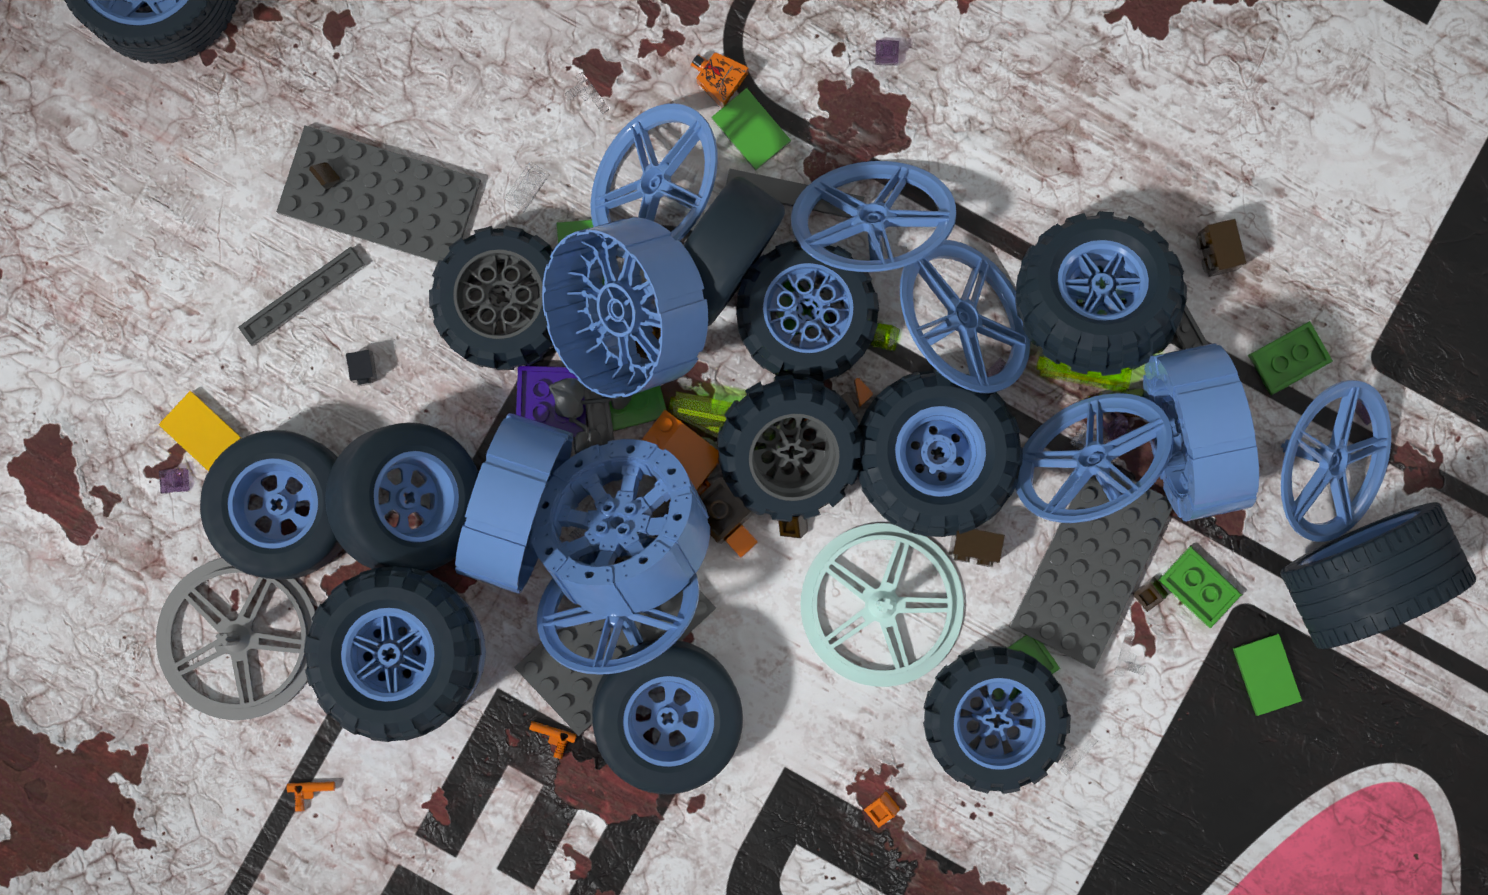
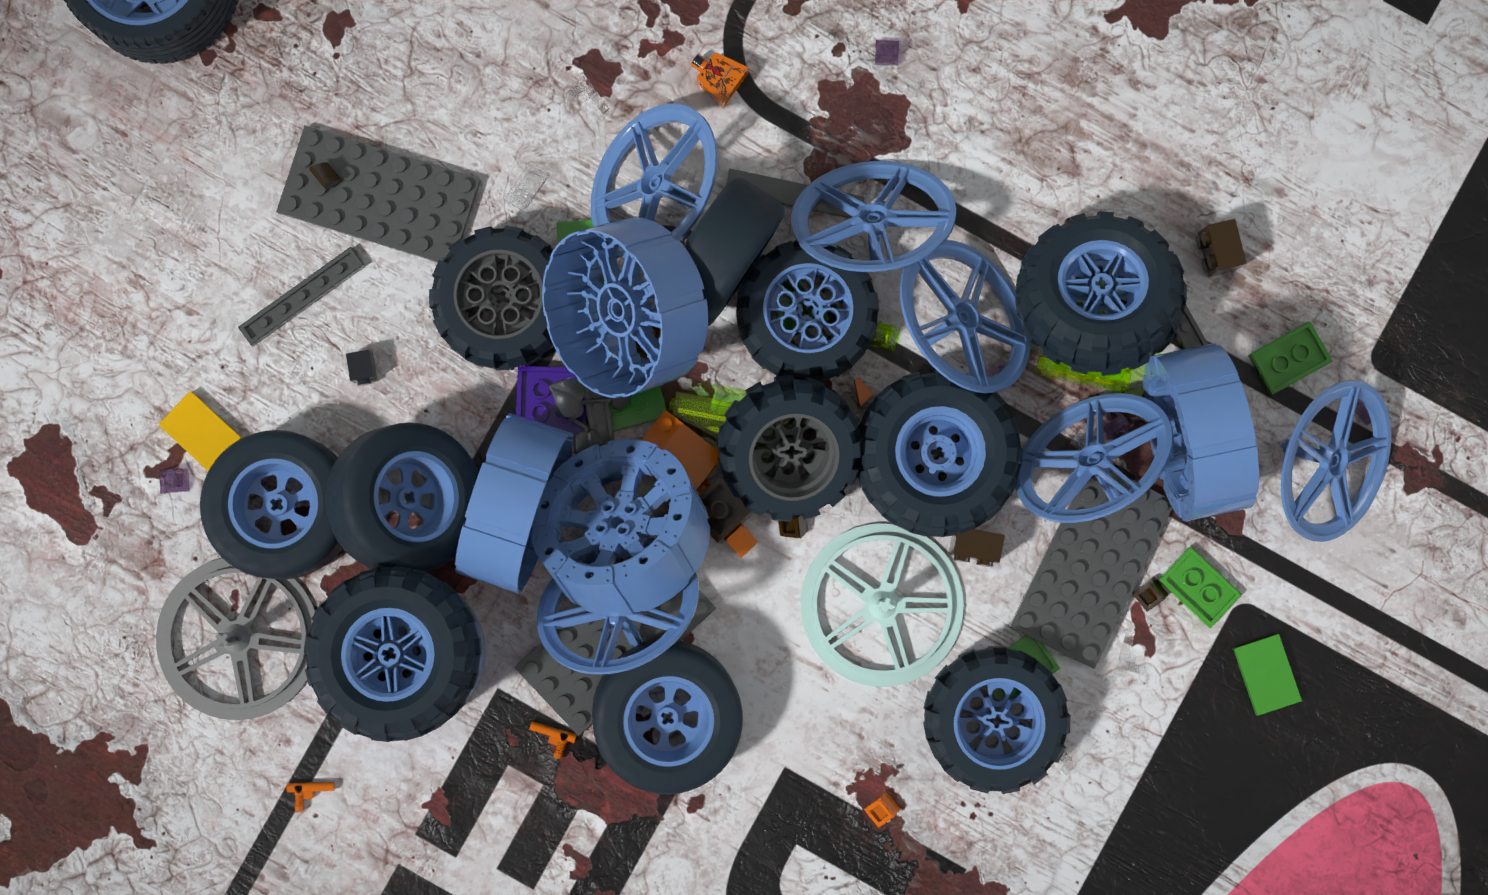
bright green tile [711,88,791,171] -> none
black wheel [1280,502,1476,649] -> none

